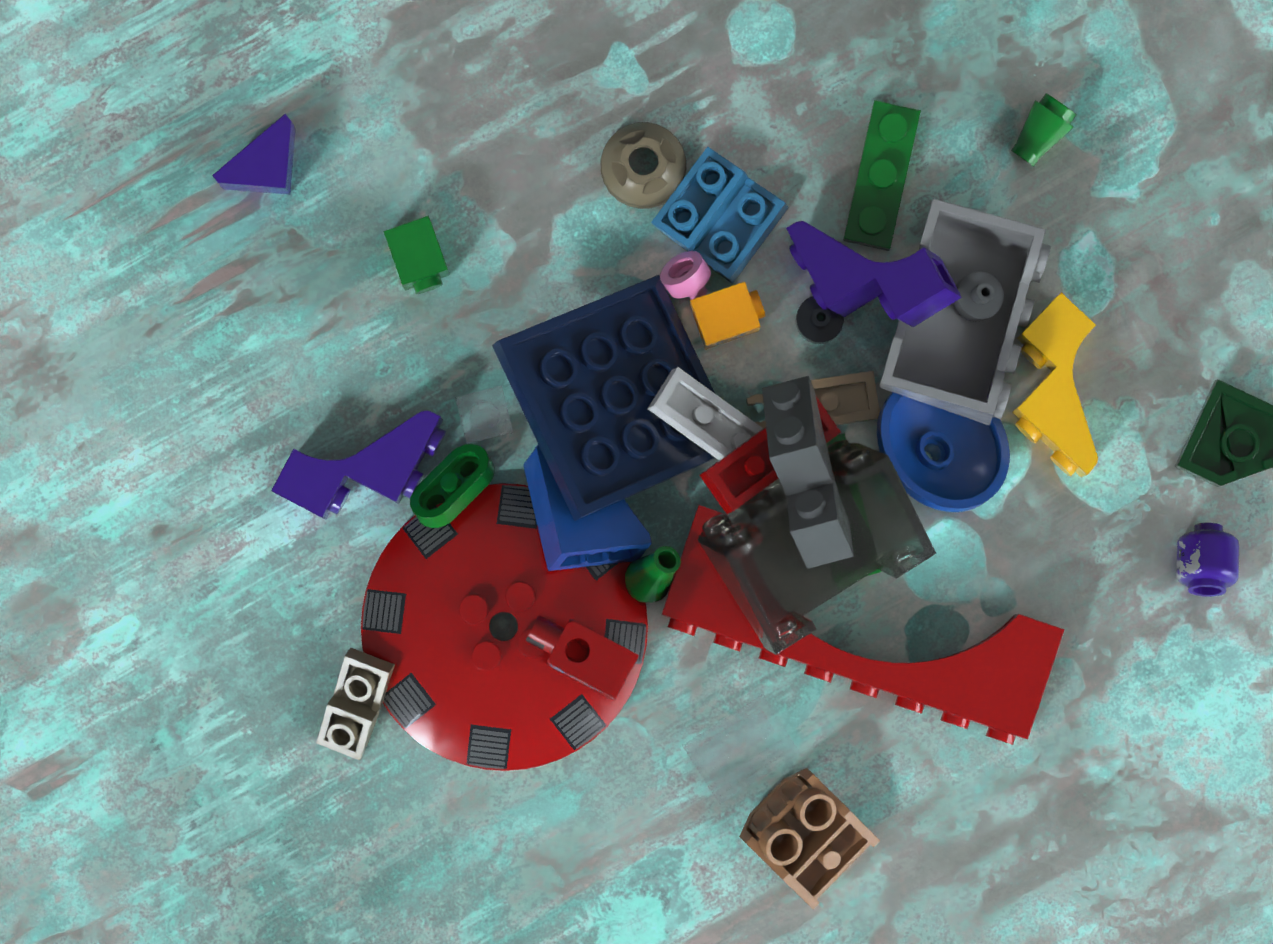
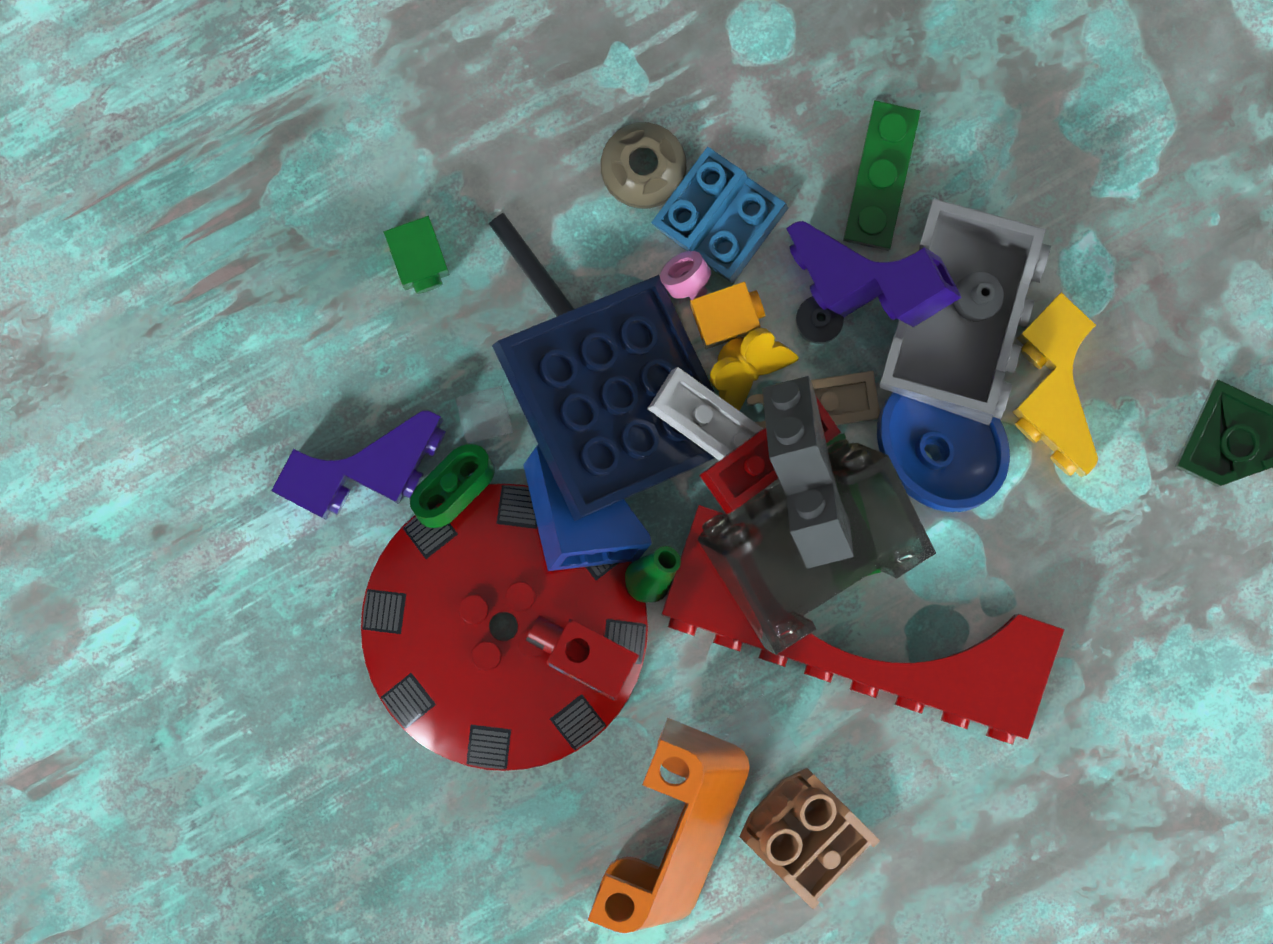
dark purple slope [212,114,296,195] -> none
dark tan slope [316,647,395,760] -> none
green cone [1011,93,1077,167] -> none
dark purple head [1176,523,1239,597] -> none
none -> black bar [489,213,574,317]
none -> orange windscreen [588,718,750,933]
none -> yellow animal [710,328,799,411]

